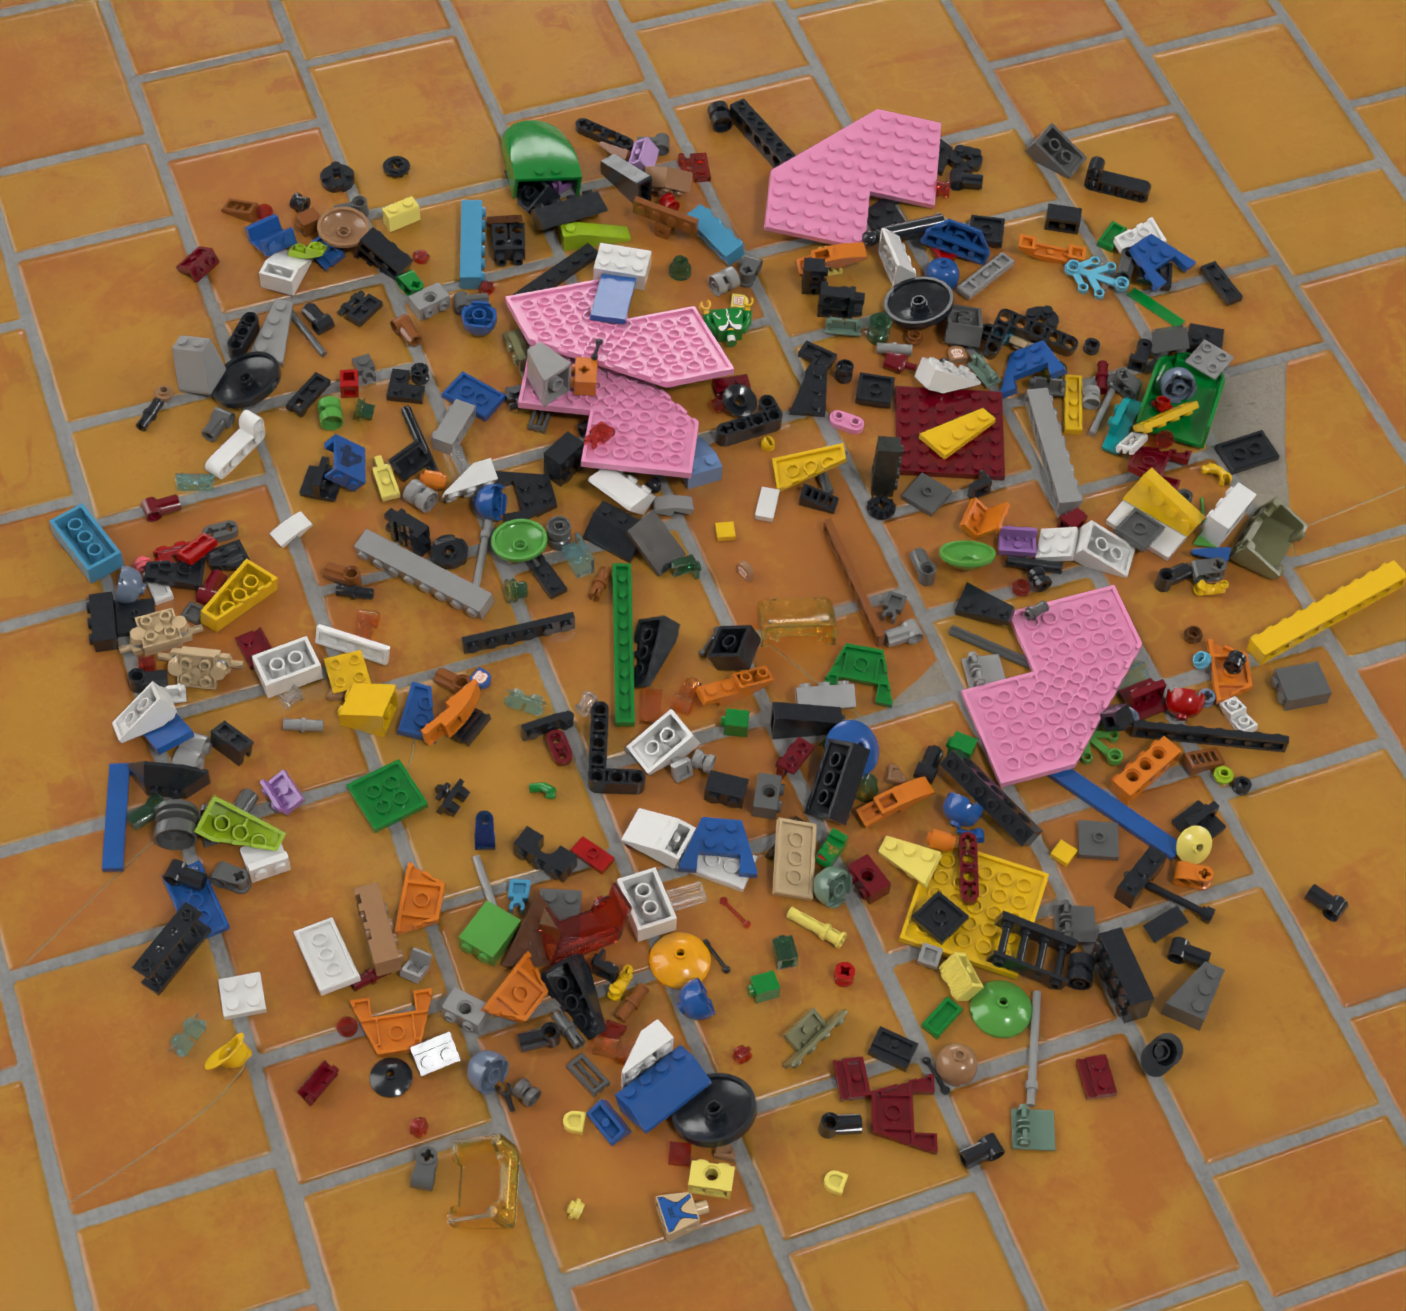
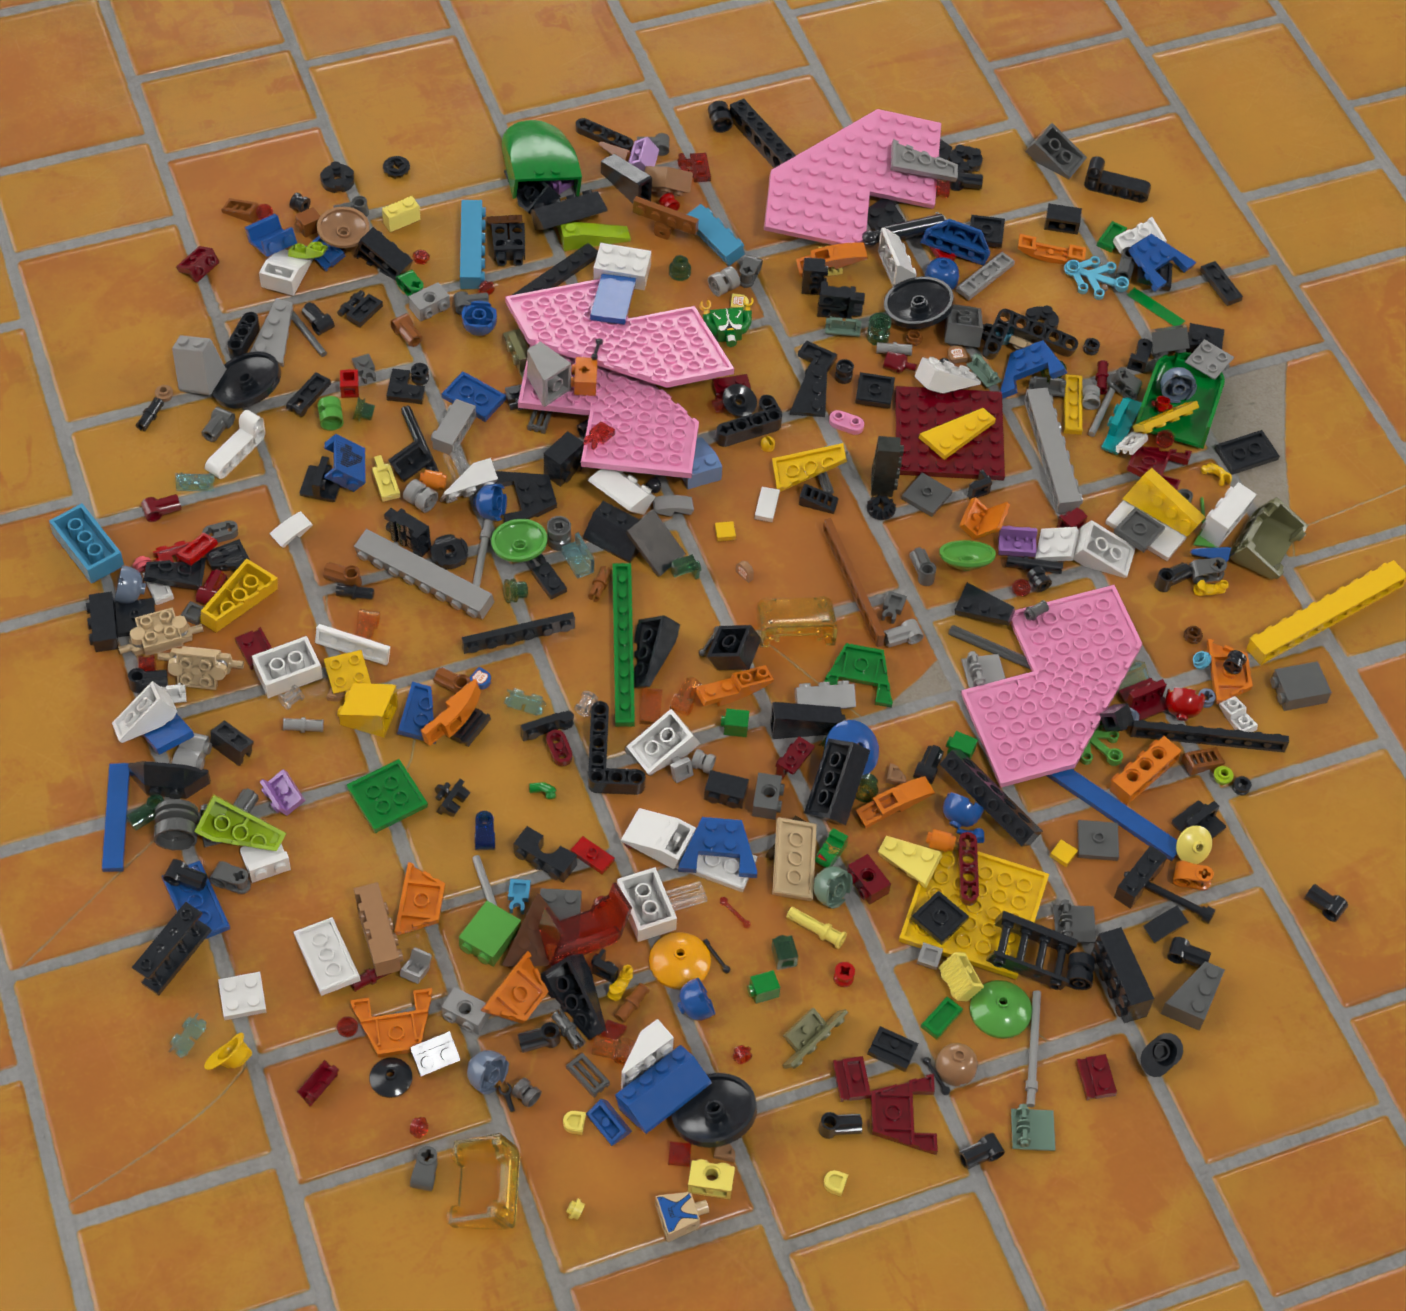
none -> light grey wing [891,139,958,182]

